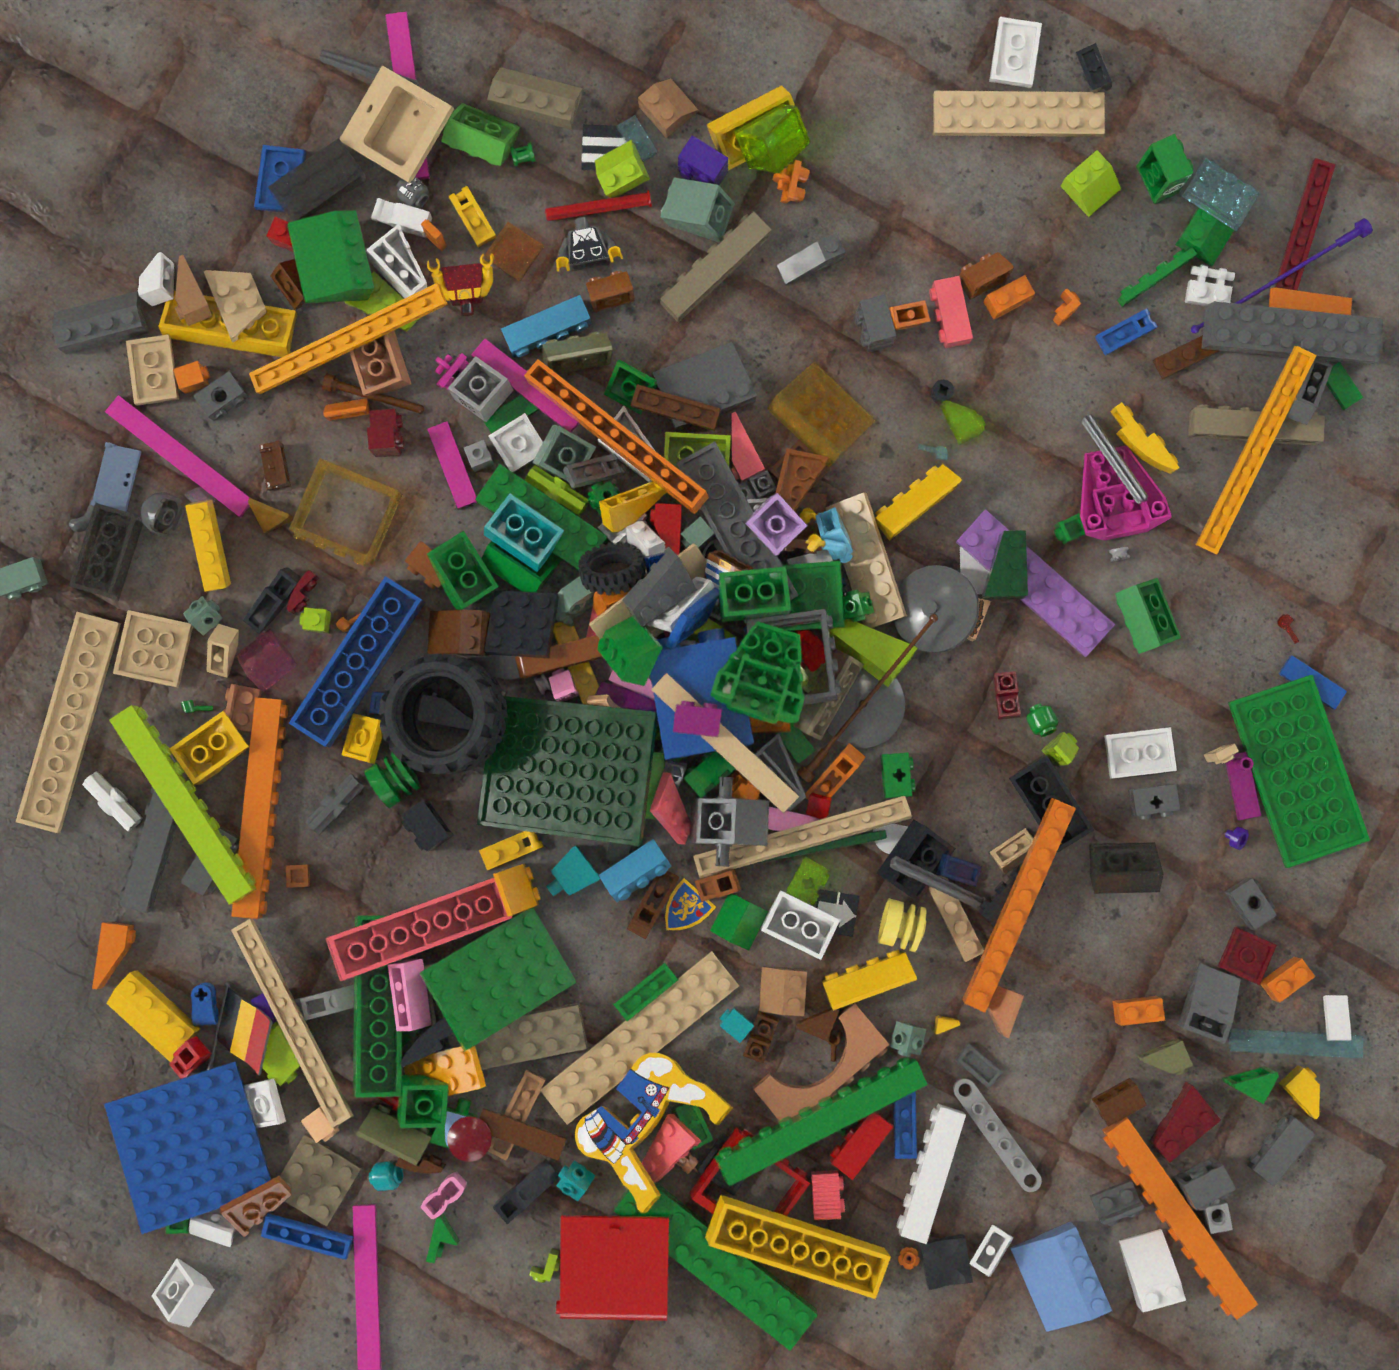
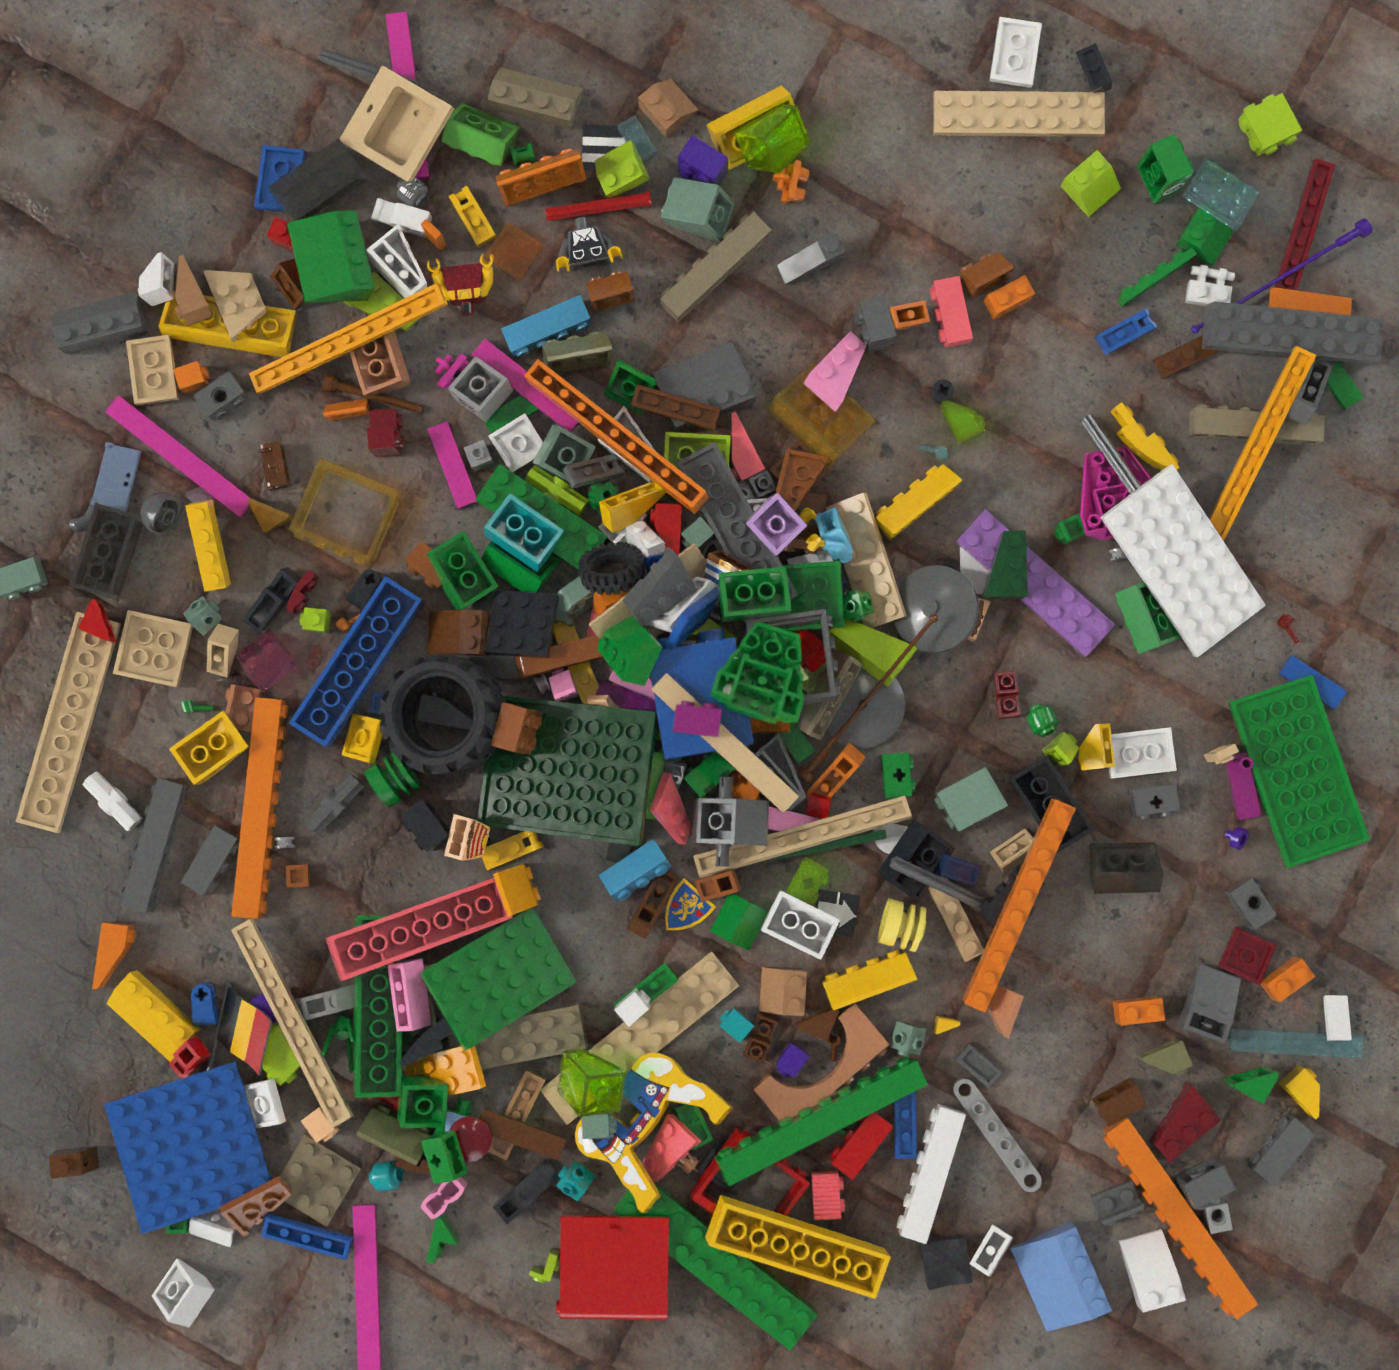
lime brick [109,705,257,905] -> none
teal torso [546,845,600,896] -> none
orange plate [898,1247,920,1270] -> none
orange bracket [1053,289,1081,326] -> none
none -> reddish brown torso [49,1146,99,1179]
none -> red slope [78,599,117,643]
none -> light grey bush [274,837,295,849]
none -> green plant [321,1016,355,1073]
none -> black piece [345,569,384,611]
none -> green brick [421,1130,468,1184]
none -> light nougat torso [444,814,491,861]
none -> dark orange brick [491,702,542,754]
none -> orange slope [495,149,586,207]
none -> clear neon green slope [557,1049,626,1117]
none -> sand green brick [582,1114,617,1140]
none -> white brick [614,988,650,1027]
none -> dark purple brick [775,1041,809,1078]
none -> bright pink wedge [804,331,867,412]
none -> sand green slope [934,767,1008,832]
none -> yellow slope [1078,723,1115,770]
none -> white plate [1100,465,1266,657]
none -> lime brick [1238,93,1302,156]

